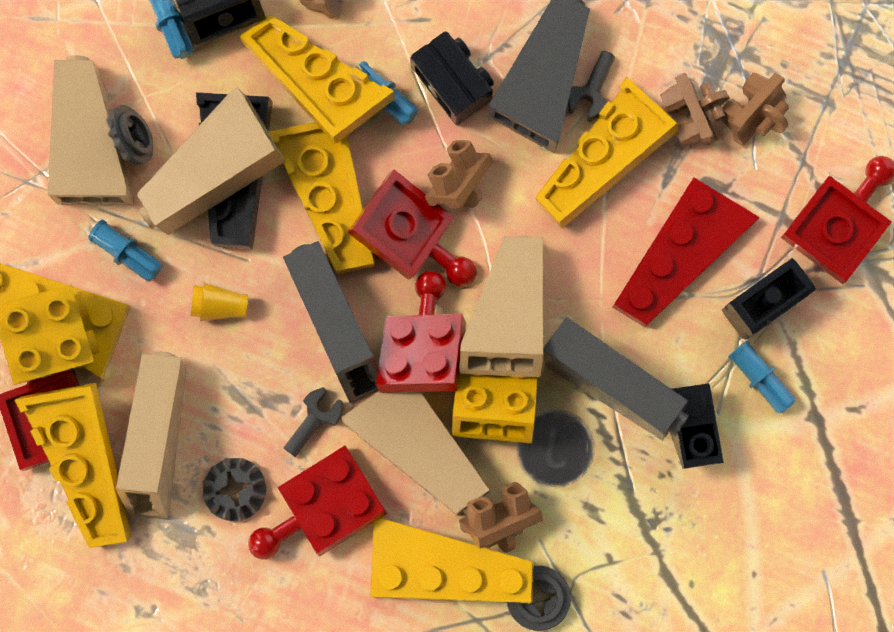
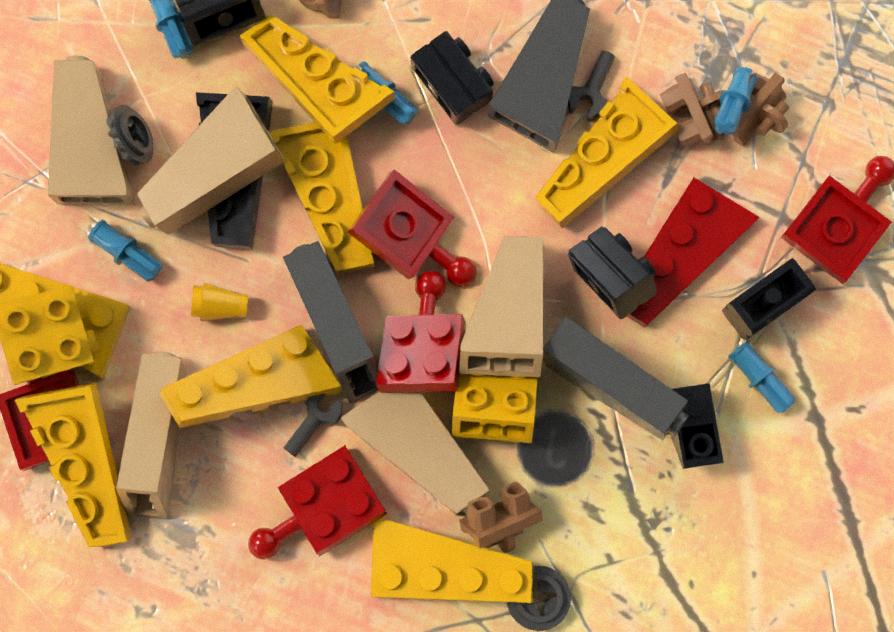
dark grey gear [203,458,266,522] -> none
medium nougat hips [425,140,493,210] -> none
none -> yellow wing [160,324,341,428]
none -> black brick [568,226,657,319]
none -> dark azure axle [714,67,758,135]

